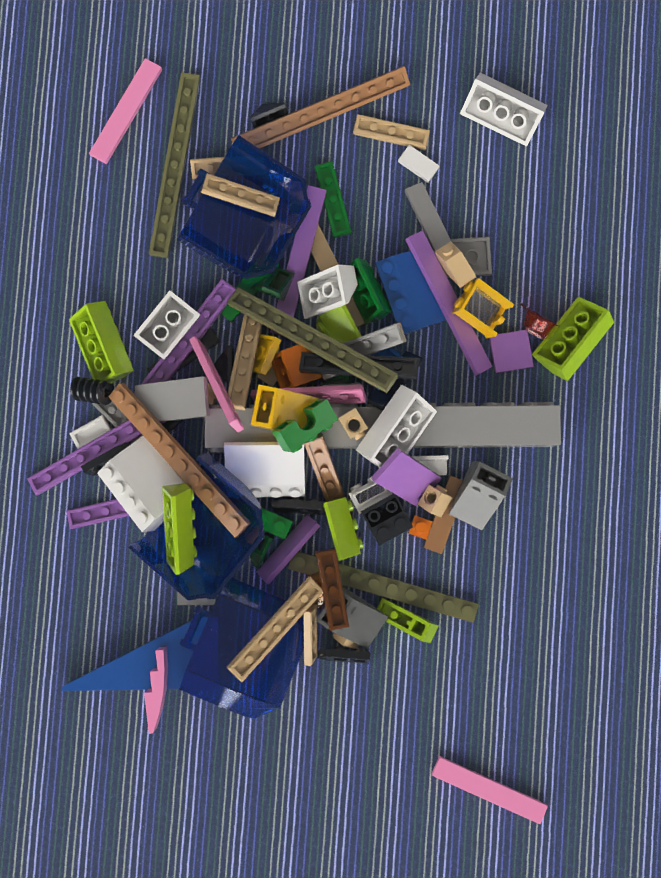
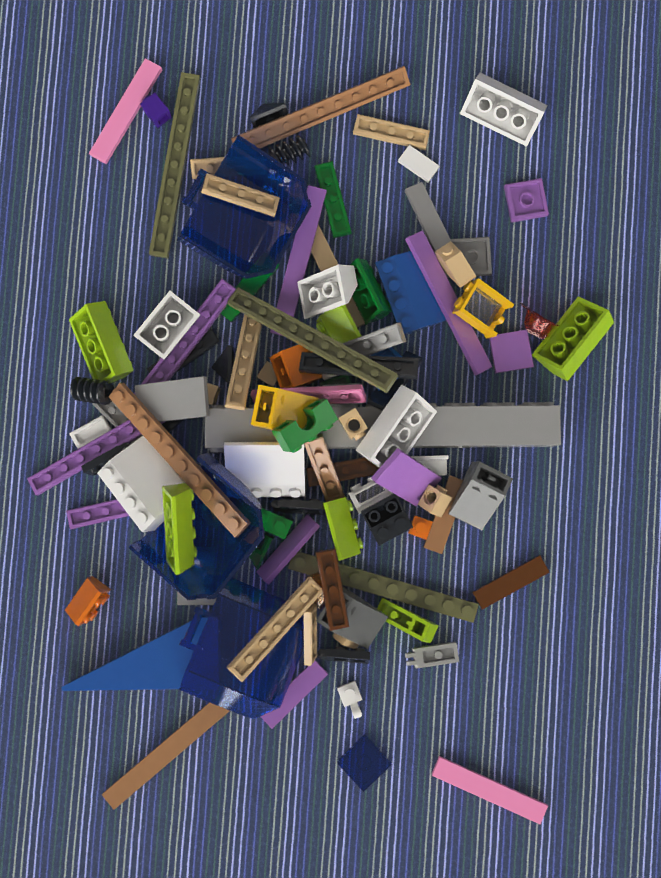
bright pink slope [144,646,168,734] -> none
bright pink tile [189,336,244,432] -> none
dark green slope [250,267,295,301] -> none
yellow plate [253,334,281,375] -> none
none -> orange slope [65,576,111,626]
none -> medium nougat tile [102,691,235,810]
none -> dark purple brick [140,93,172,129]
none -> medium lavender tile [259,660,328,729]
none -> black piece [268,135,311,170]
none -> reddish brown tile [306,457,379,487]
none -> white plate [337,680,362,719]
none -> clear blue tile [337,734,392,792]
none -> light grey hinge [405,641,459,668]
none -> reddish brown tile [472,555,550,610]
none -> medium lavender tile [504,178,549,223]

